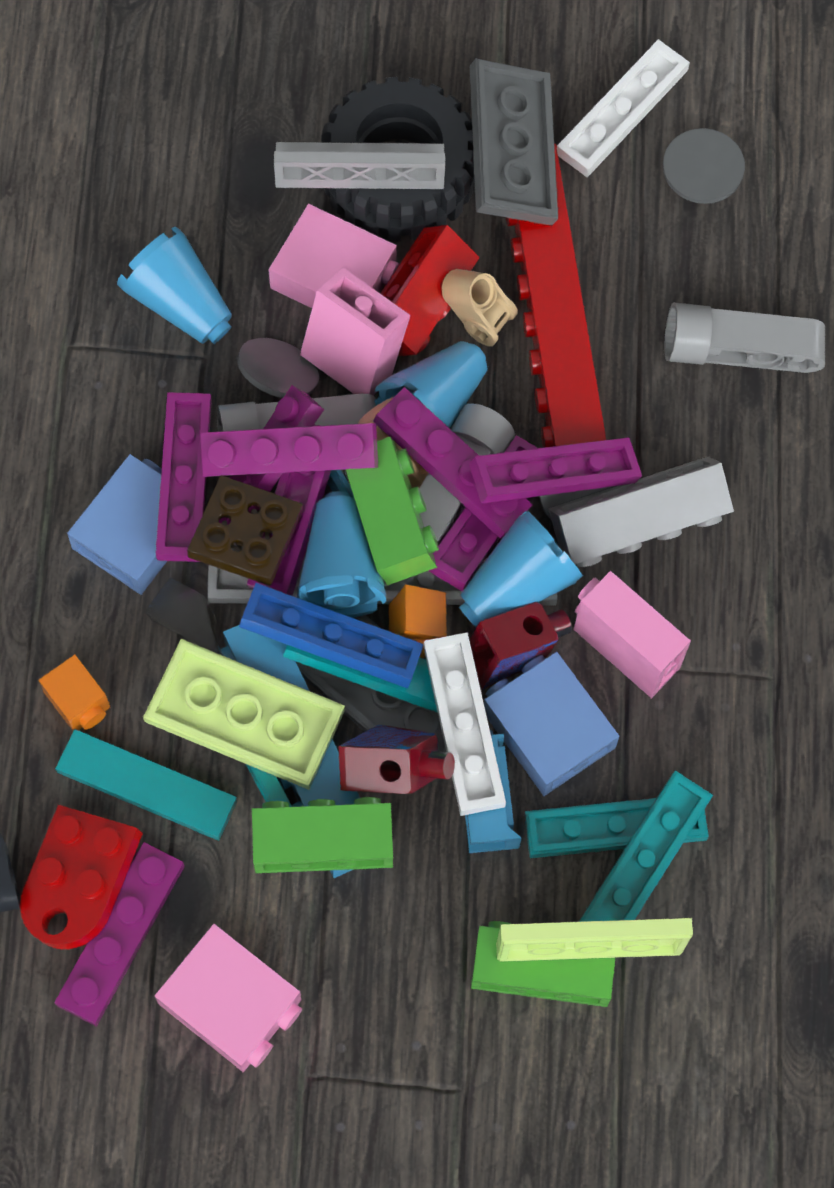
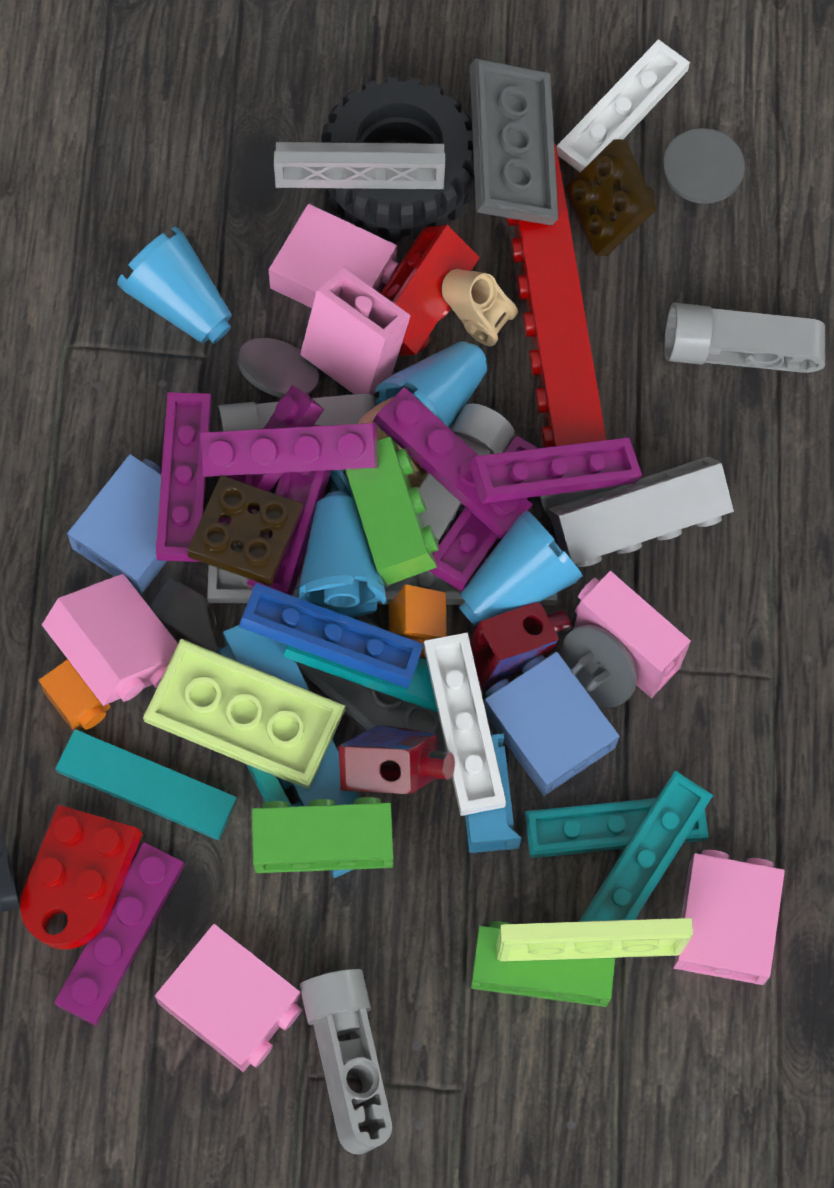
none -> bright pink brick [42,573,178,706]
none -> light grey beam [299,969,392,1154]
none -> dark grey piece [562,624,637,707]
none -> dark brown plate [566,139,657,256]
none -> bright pink brick [673,850,785,985]

